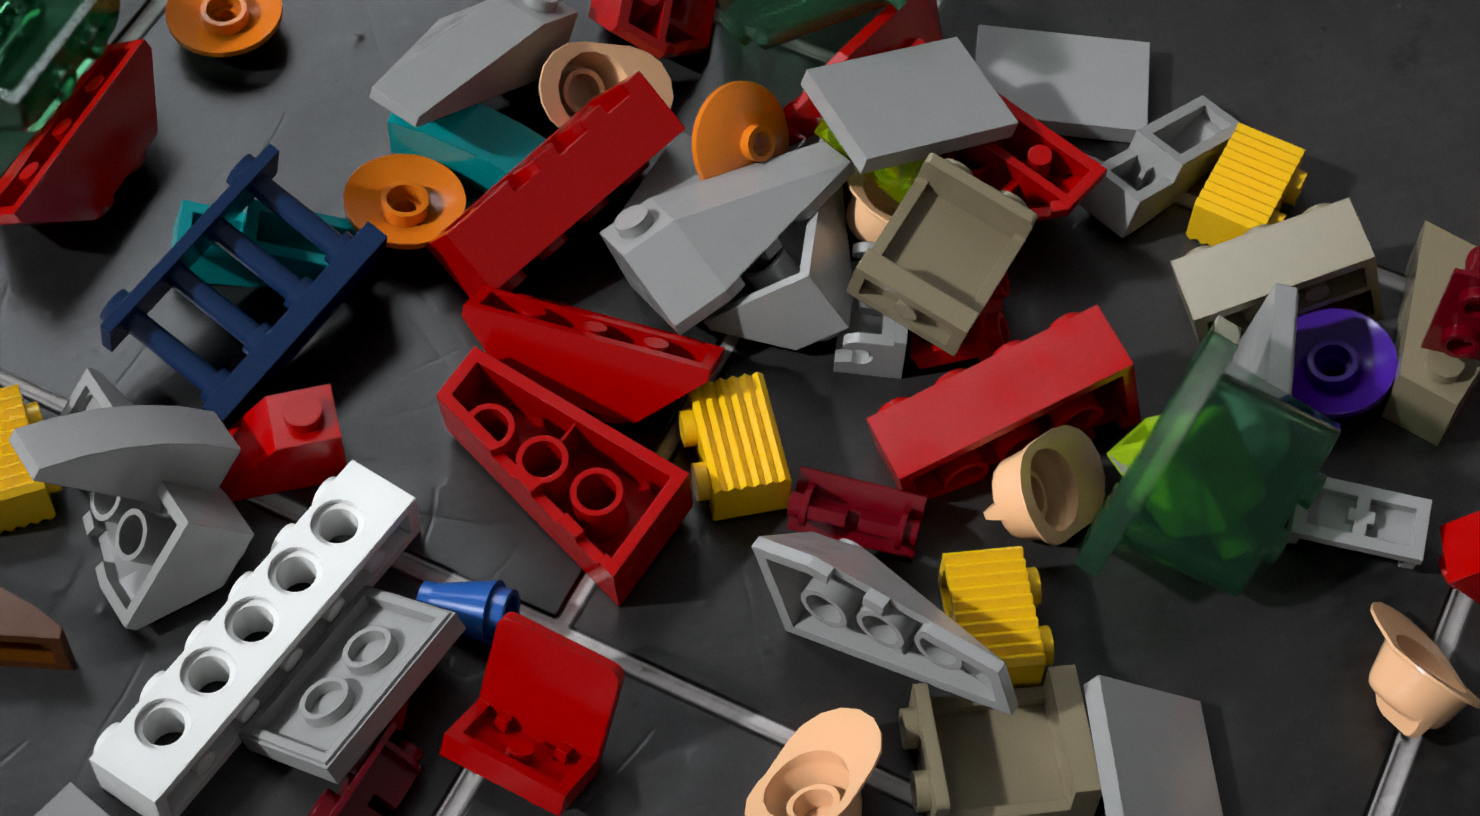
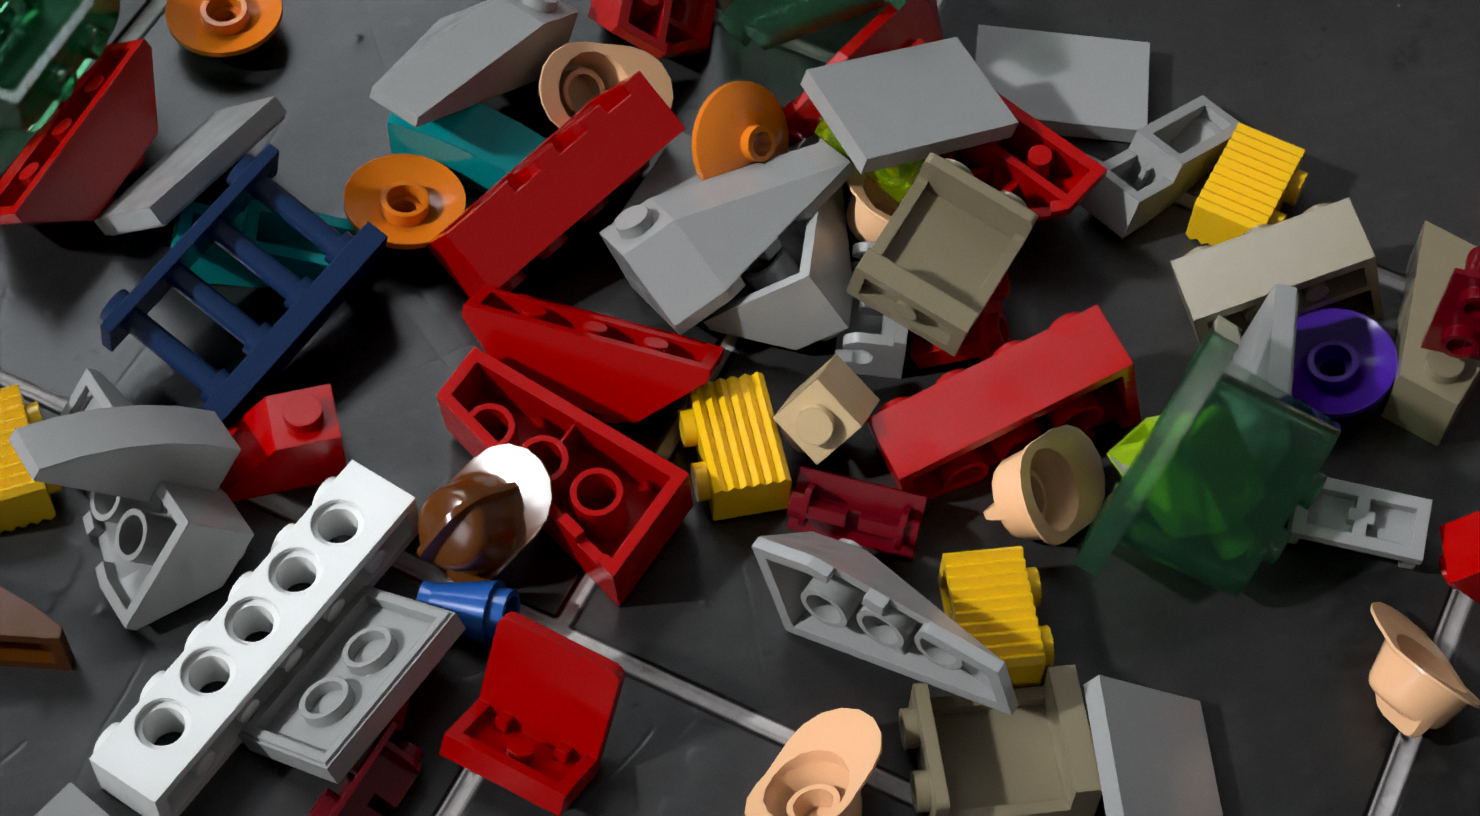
none -> light grey tile [94,96,288,236]
none -> reddish brown piece [416,443,553,582]
none -> tan brick [773,354,880,465]

